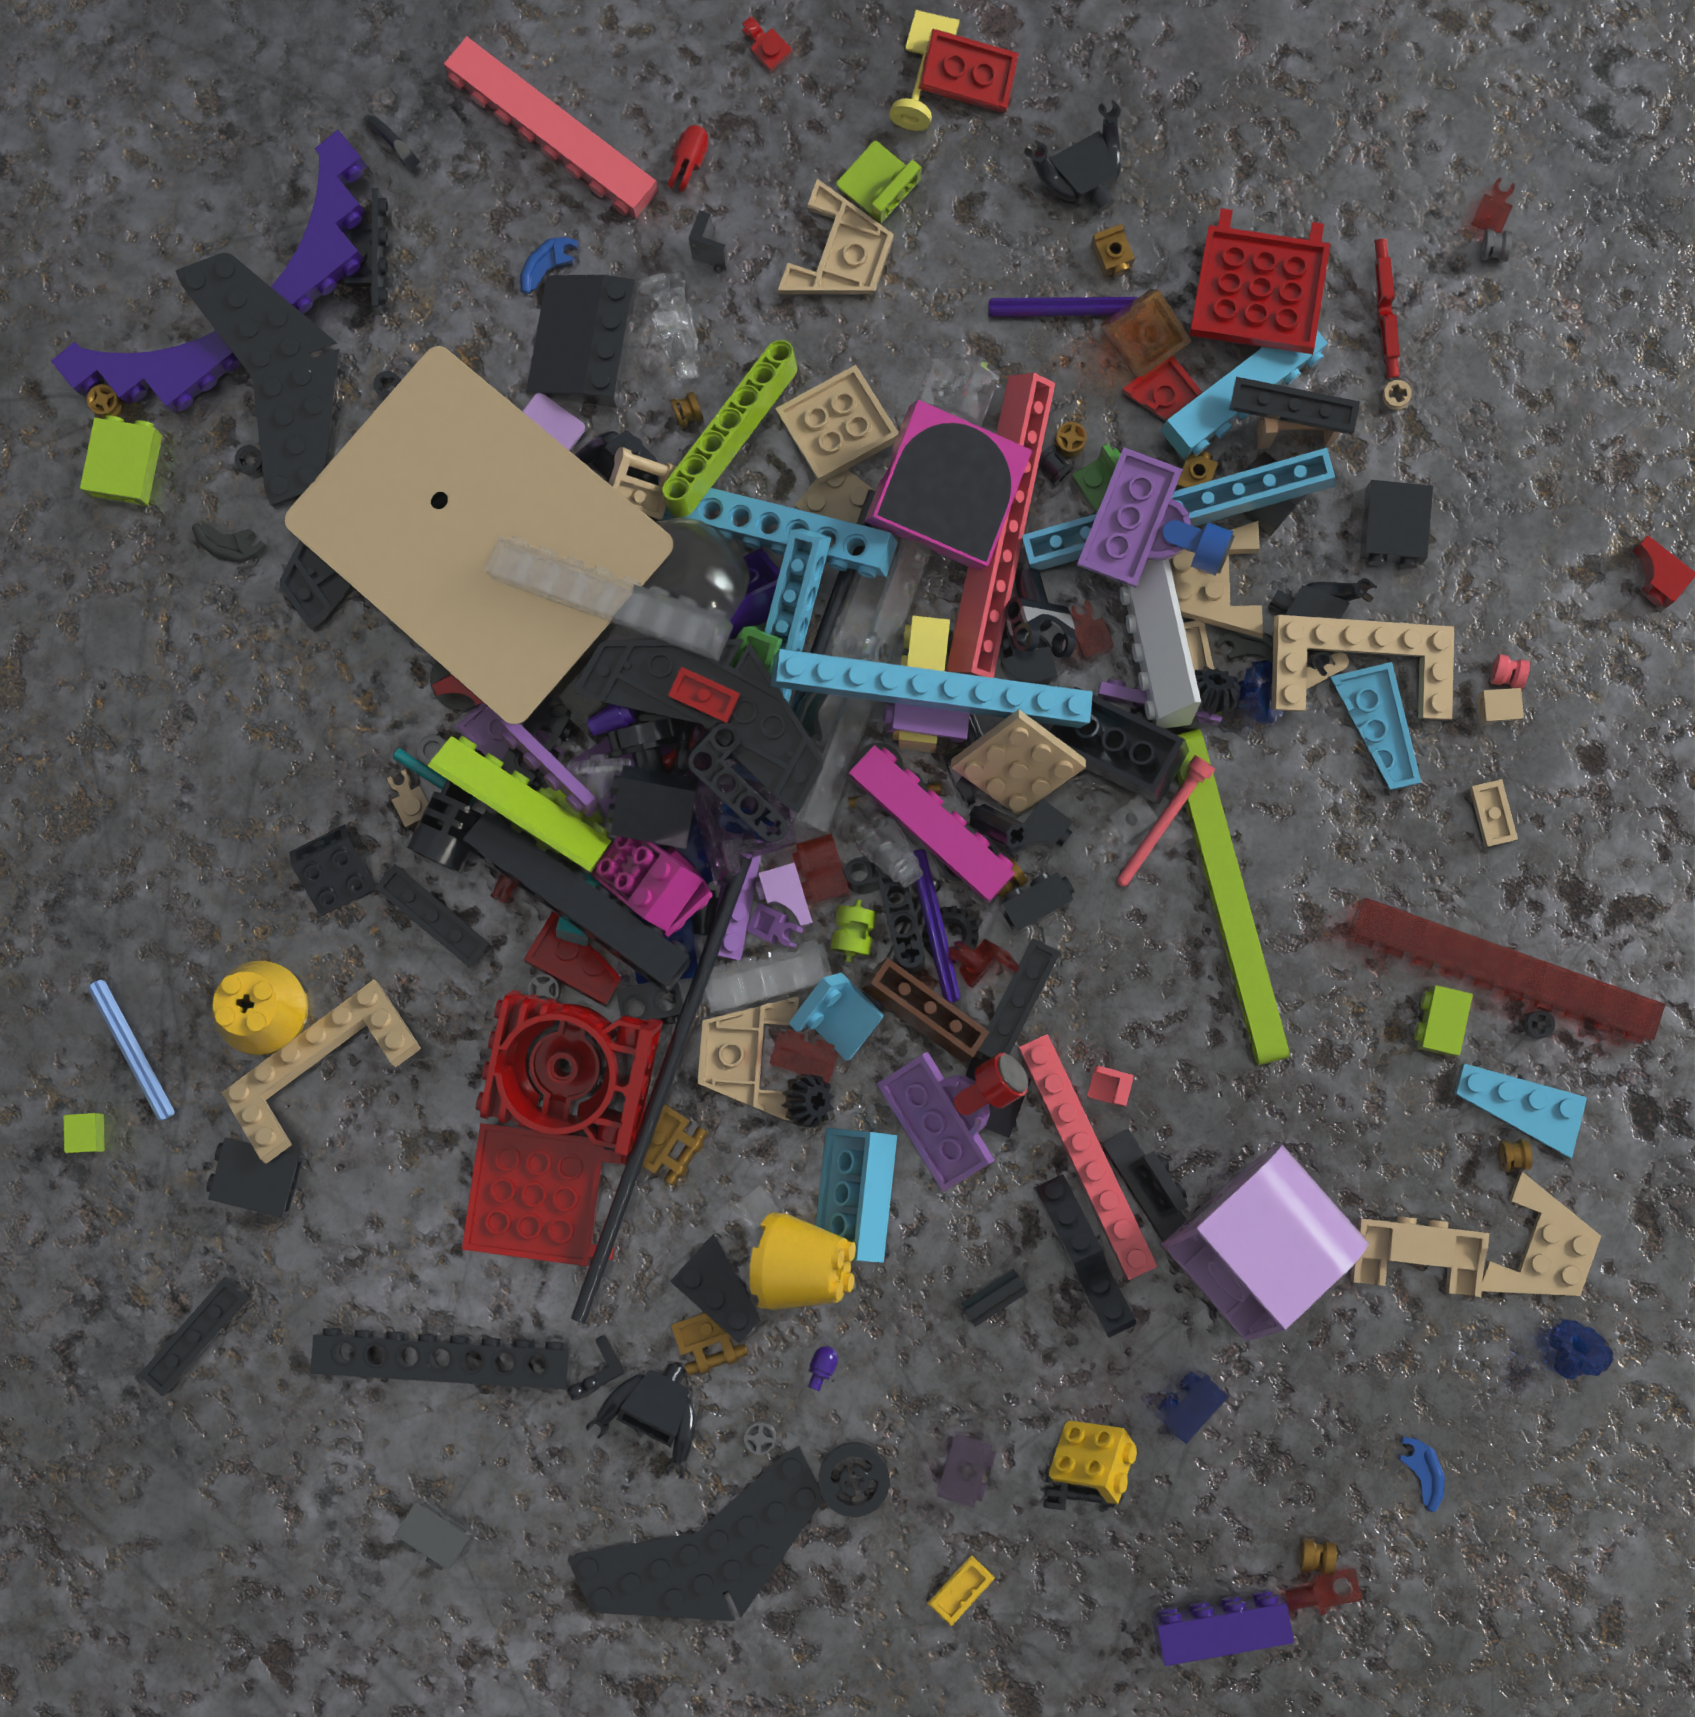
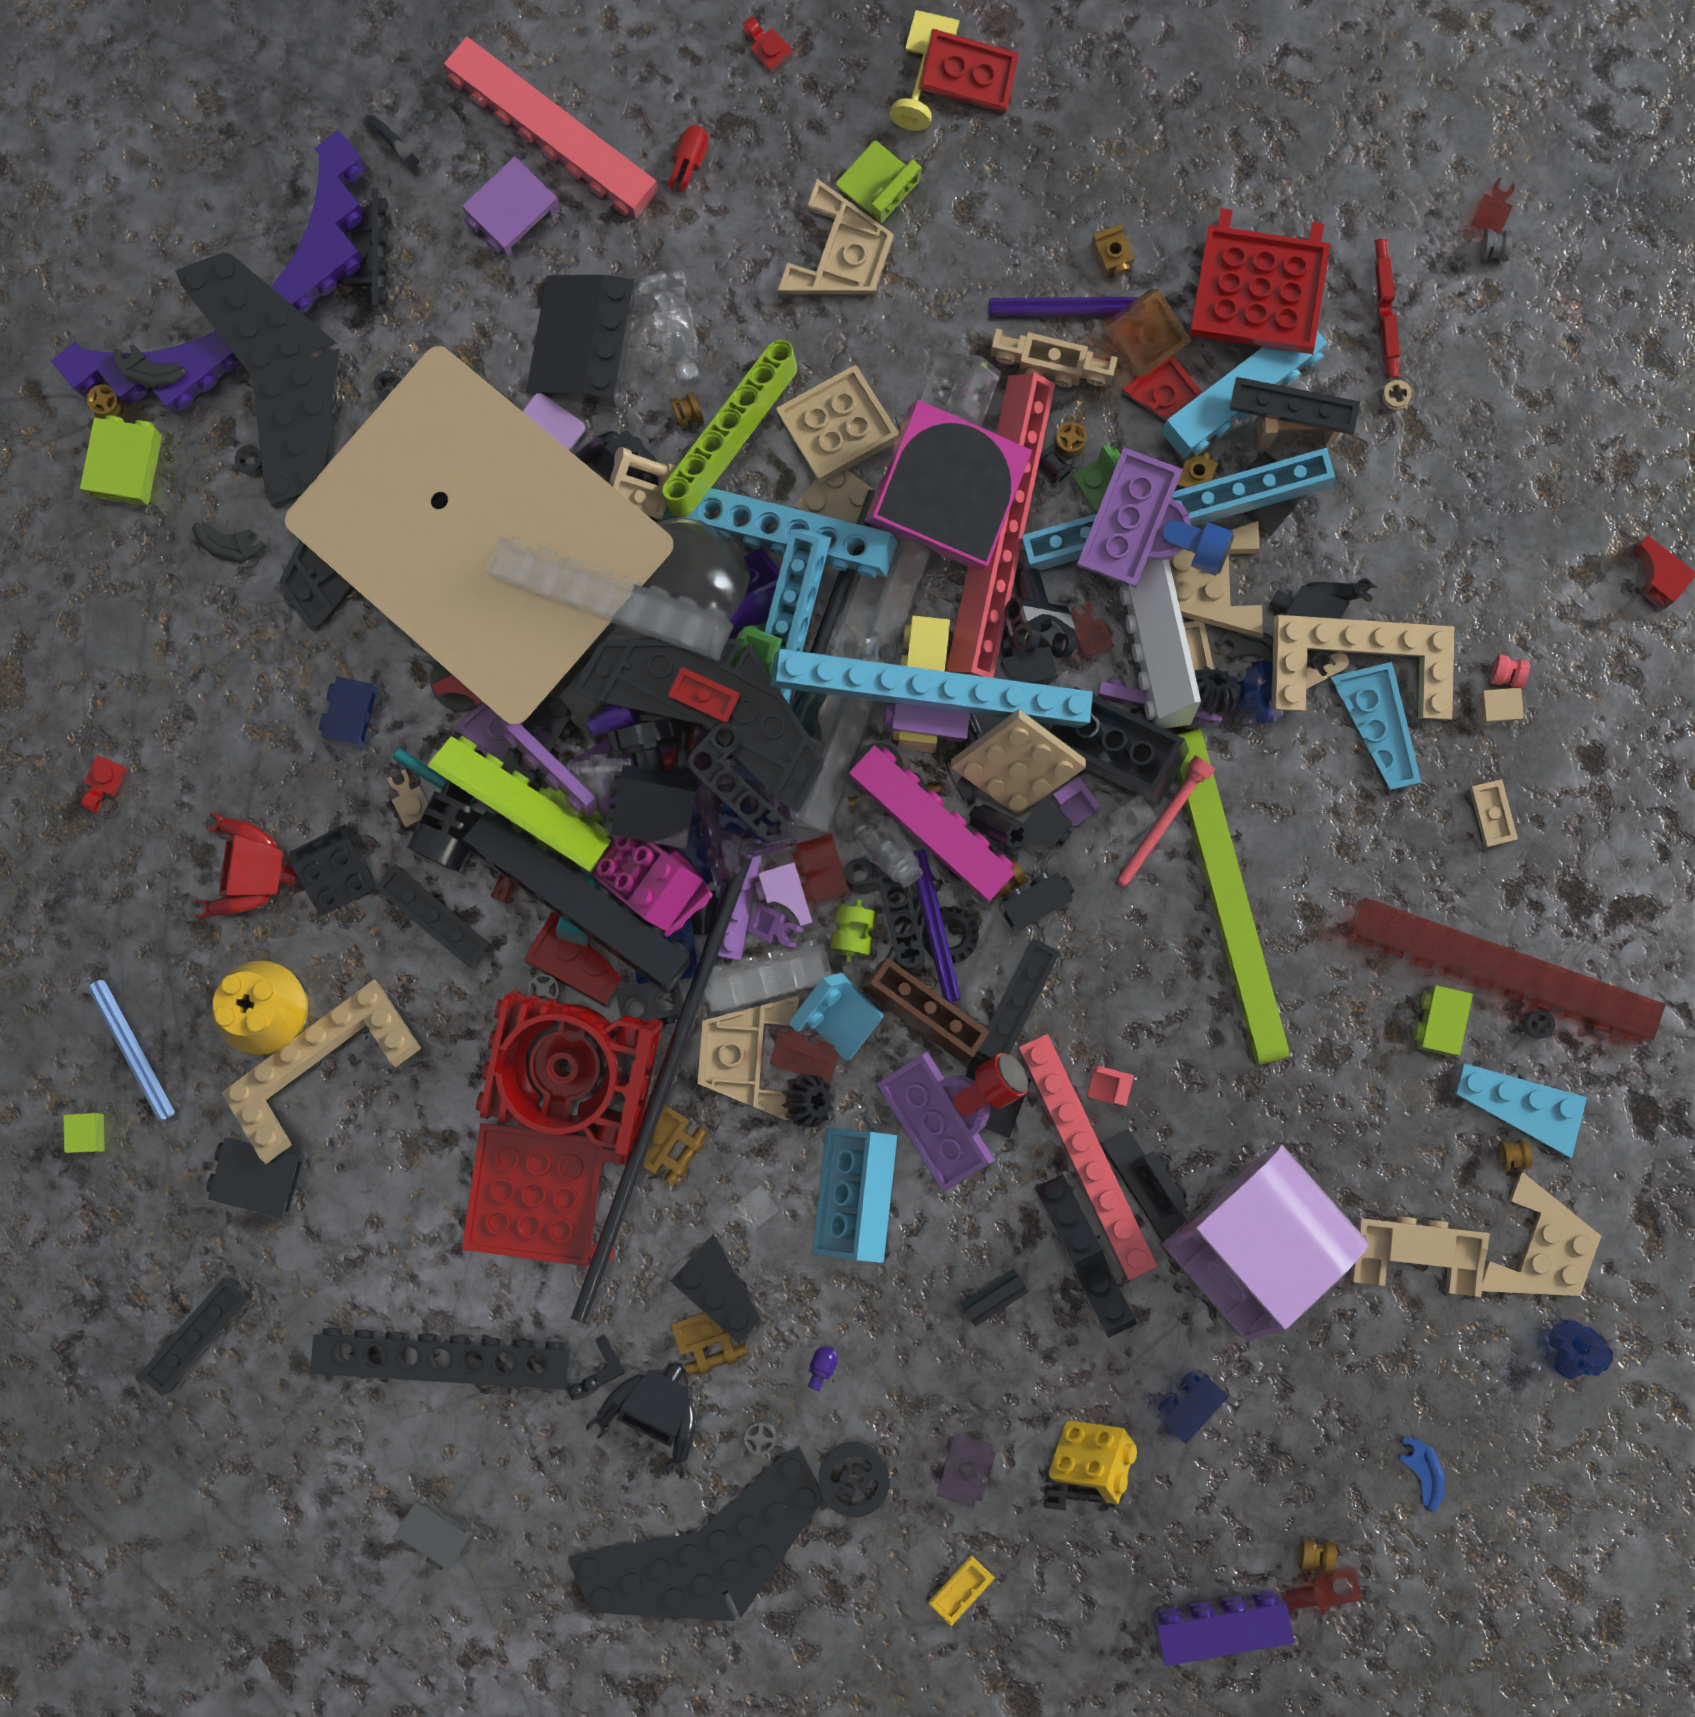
flat silver tile [417,735,446,766] -> none
blue piece [520,237,579,294] -> none
black panel [688,210,728,270] -> none
yellow cone [750,1212,856,1310] -> none
clear red bracket [948,939,1020,988] -> none
black torso [1024,100,1122,211] -> none
black brick [1360,480,1433,569] -> none
none -> red plate [81,755,128,813]
none -> pearl dark grey piece [113,344,187,388]
none -> red torso [195,813,297,918]
none -> clear blue brick [319,676,378,749]
none -> medium lavender panel [462,156,560,257]
none -> tan bracket [990,328,1118,388]
none -> medium lavender panel [1051,776,1101,827]

